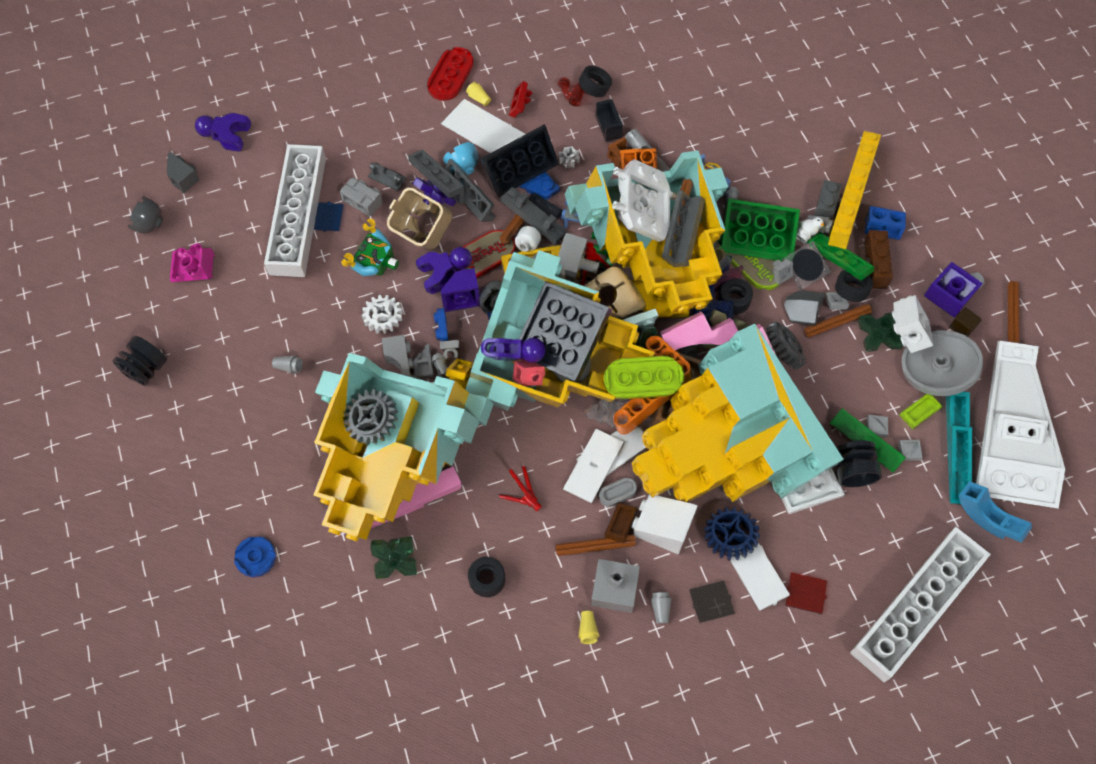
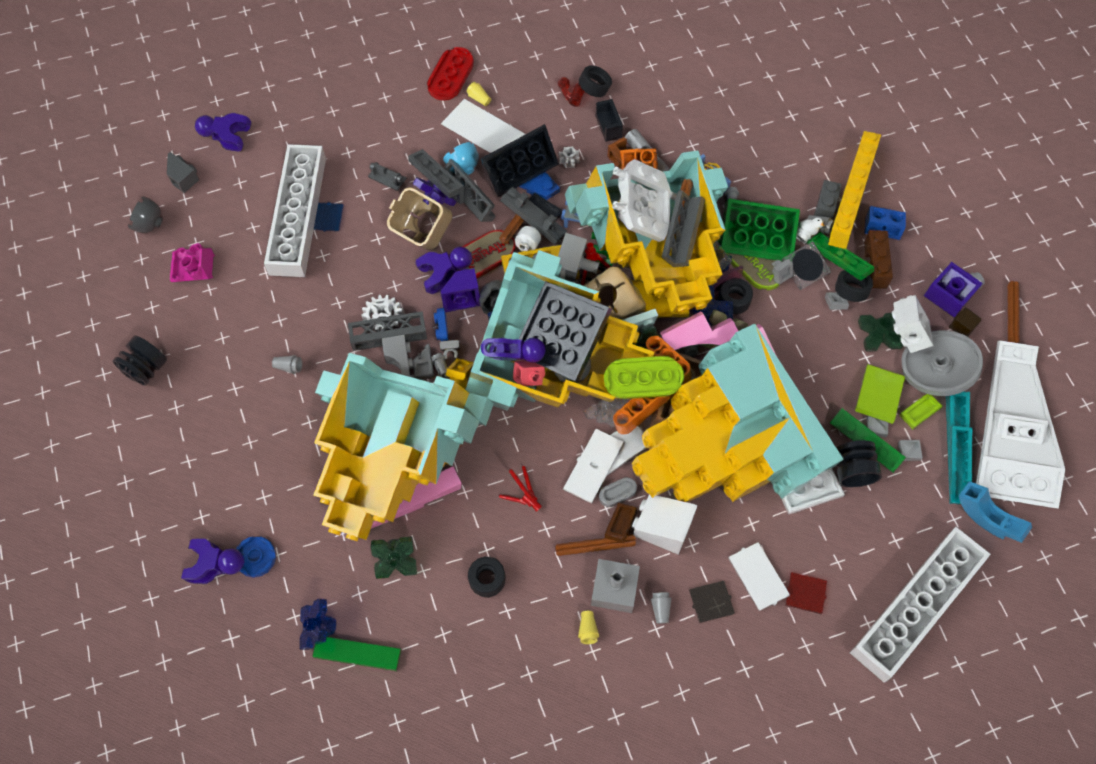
light grey brick [340,178,383,217] -> none
torso [341,218,399,276] -> none
dark grey gear [344,389,398,445] -> none
red plate [508,81,533,118] -> none
dark blue gear [704,506,760,561] -> none
dark grey gear [766,321,806,370] -> none
slope [784,290,825,325] -> none
dark orange axle [803,304,872,338] -> none
none -> dark purple piece [181,538,244,584]
none -> clear blue plant [299,598,337,650]
none -> green tile [312,636,401,672]
none -> dark grey fence [348,311,427,351]
none -> lime tile [855,364,905,424]

